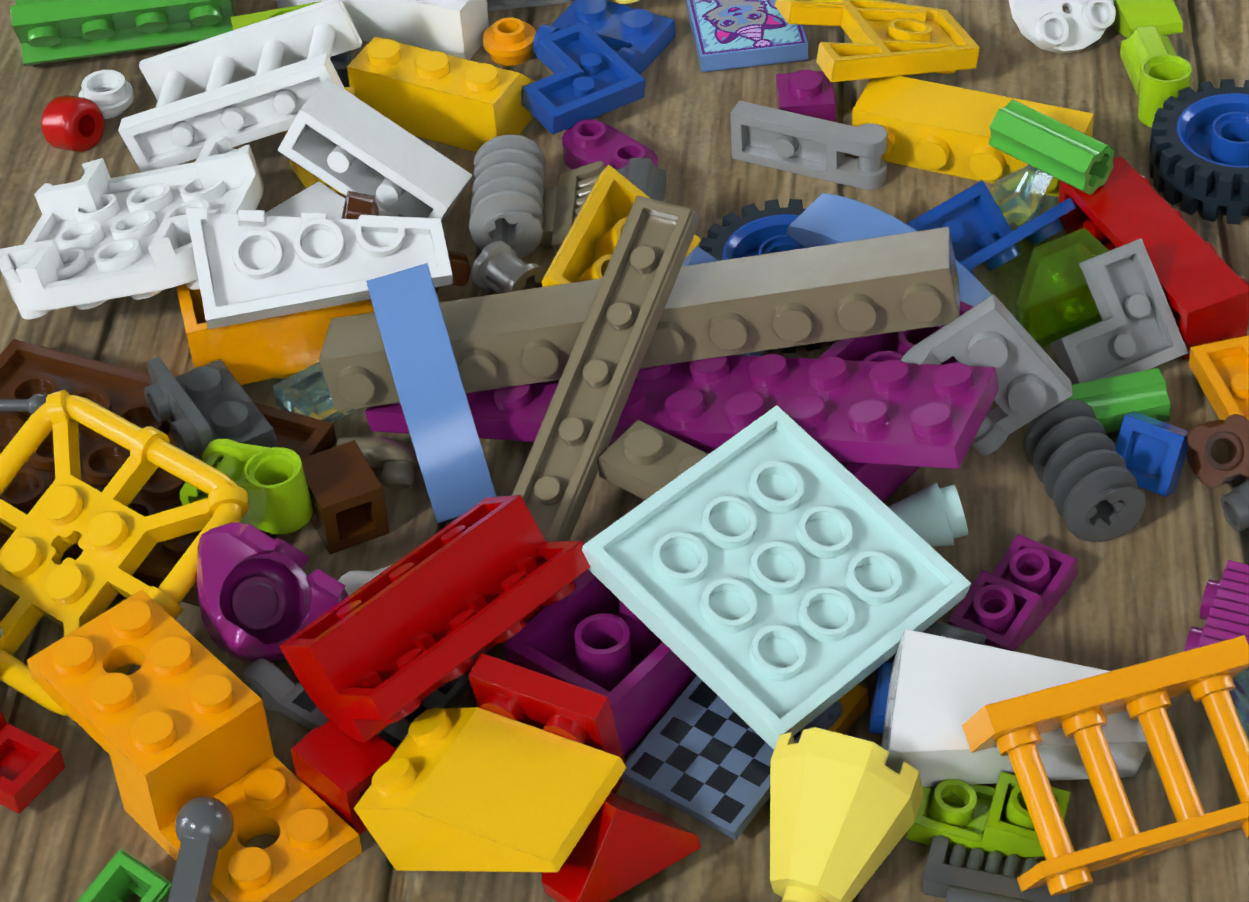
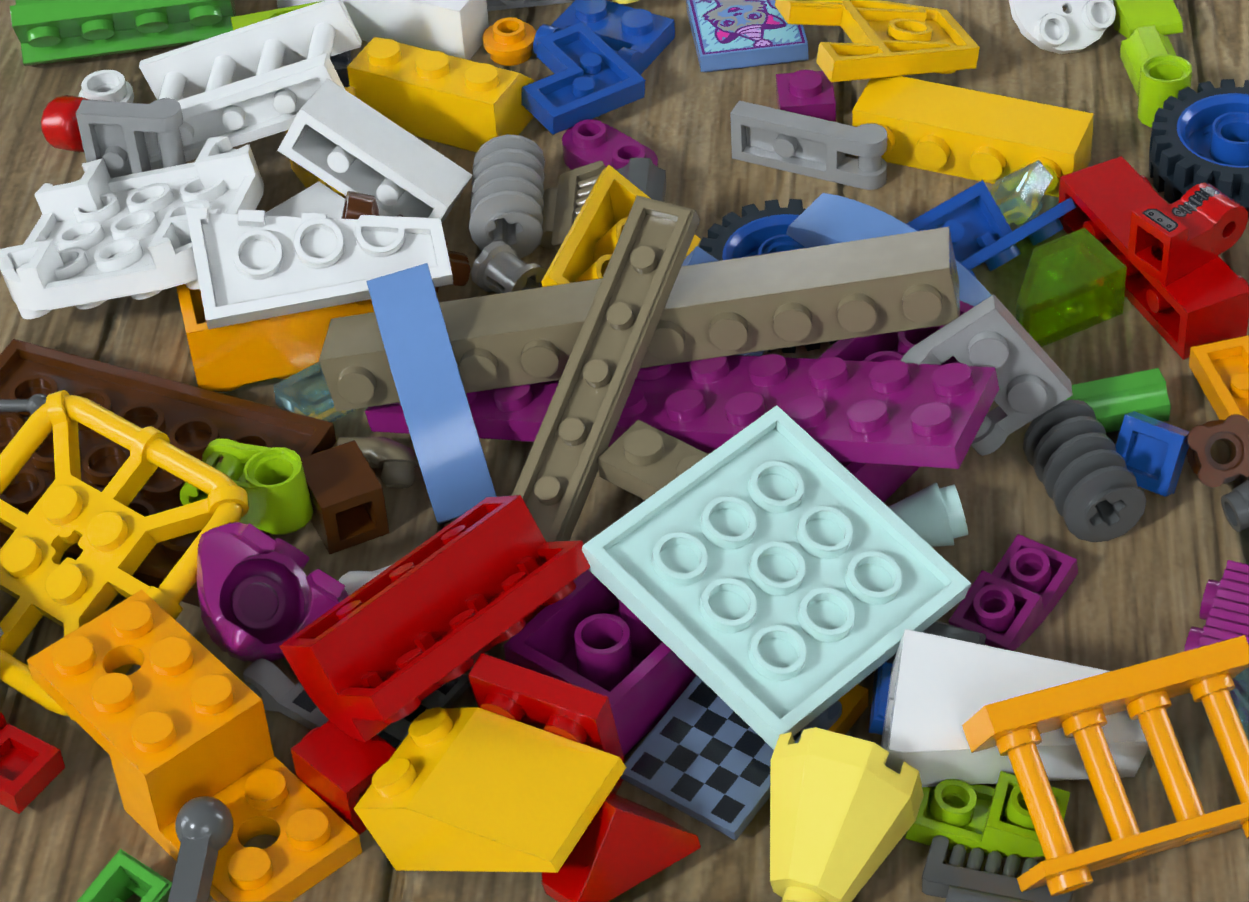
dark grey bracket [144,357,277,462] -> none
bright green axle [989,99,1115,195] -> none
light grey plate [1051,238,1188,385] -> none
none -> light grey plate [76,98,186,178]
none -> red leg [1127,182,1248,286]

